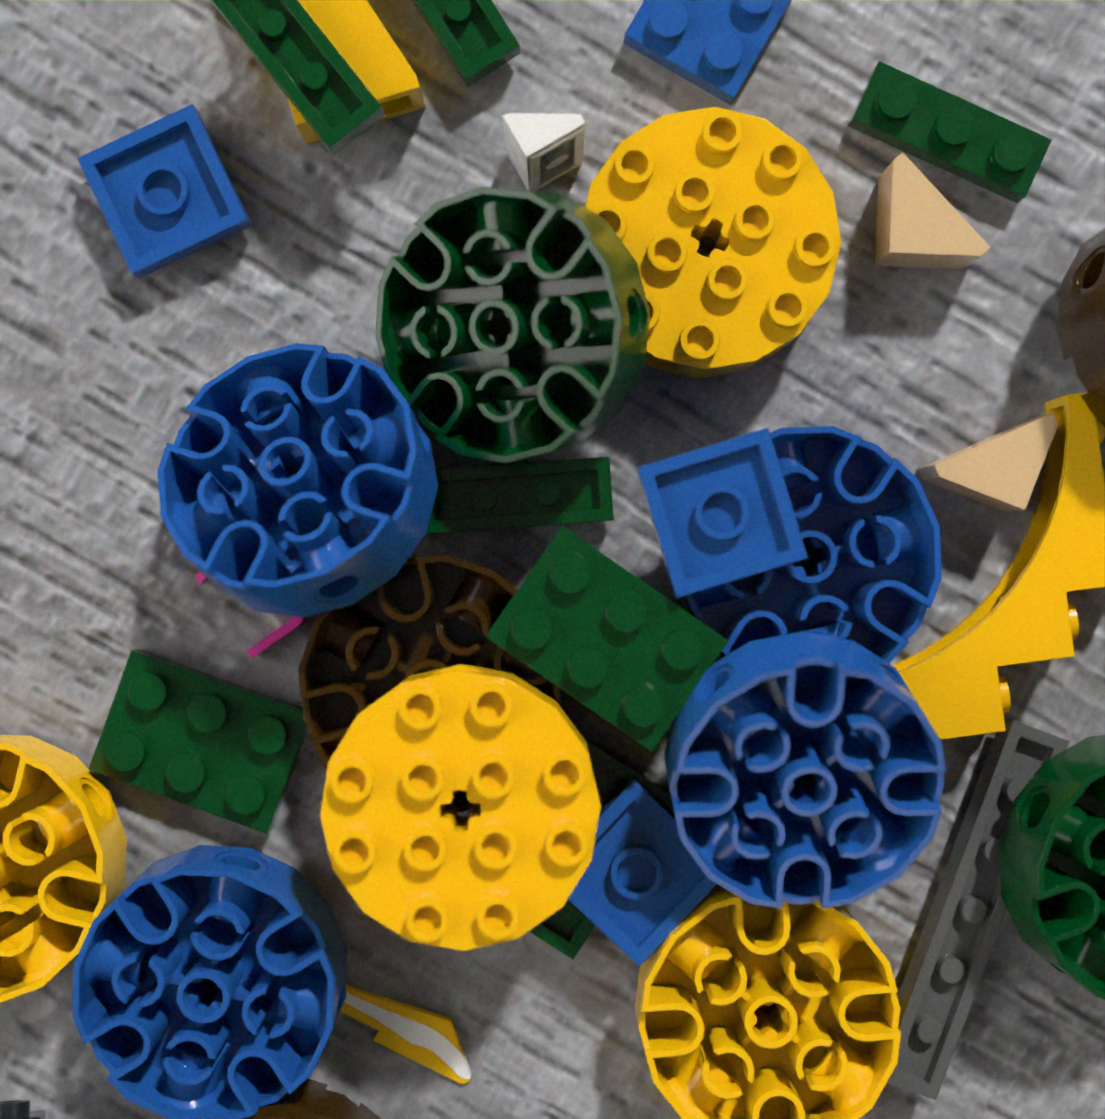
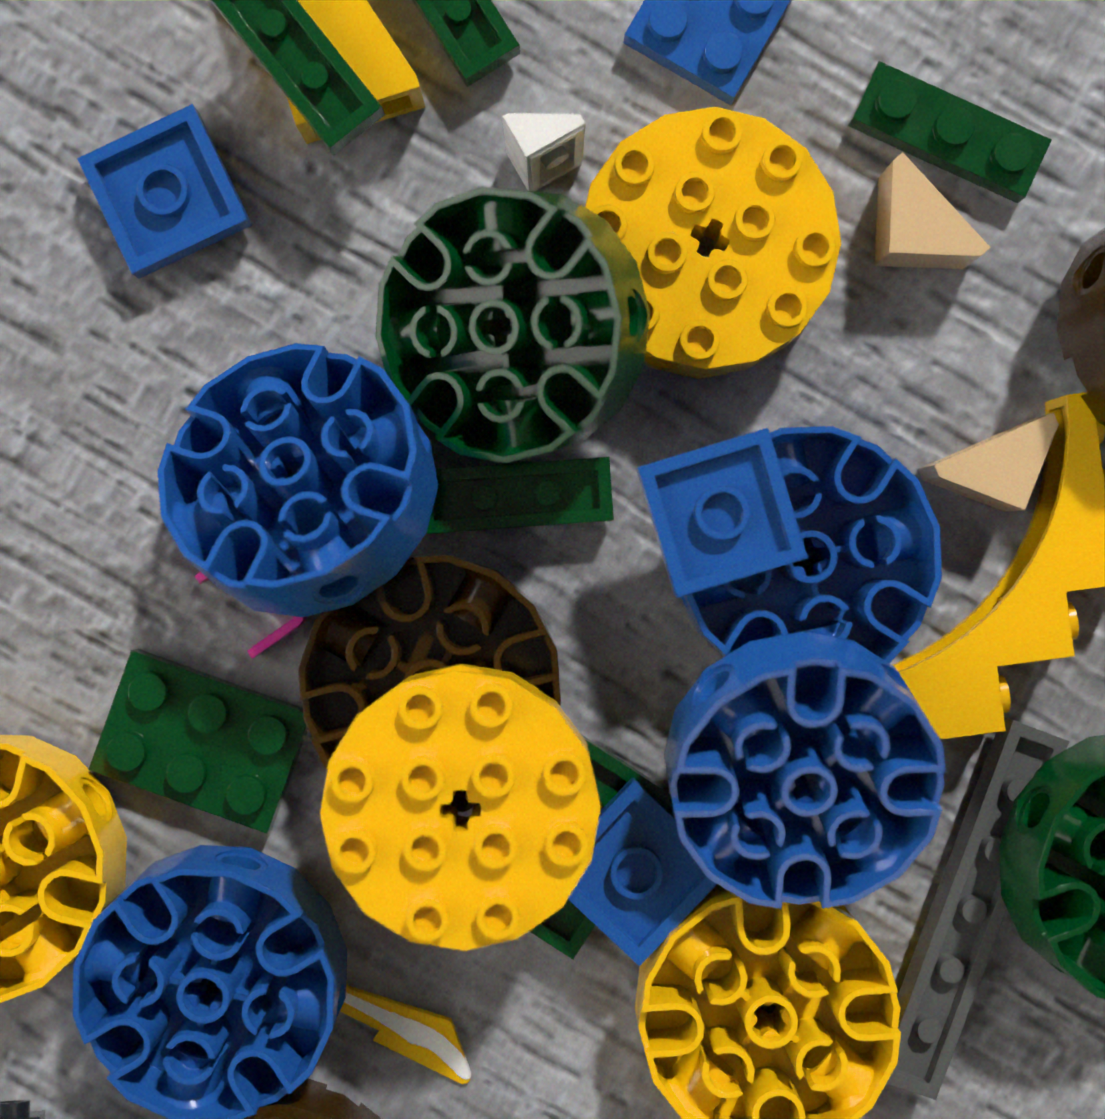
dark green plate [485,526,729,752] -> none

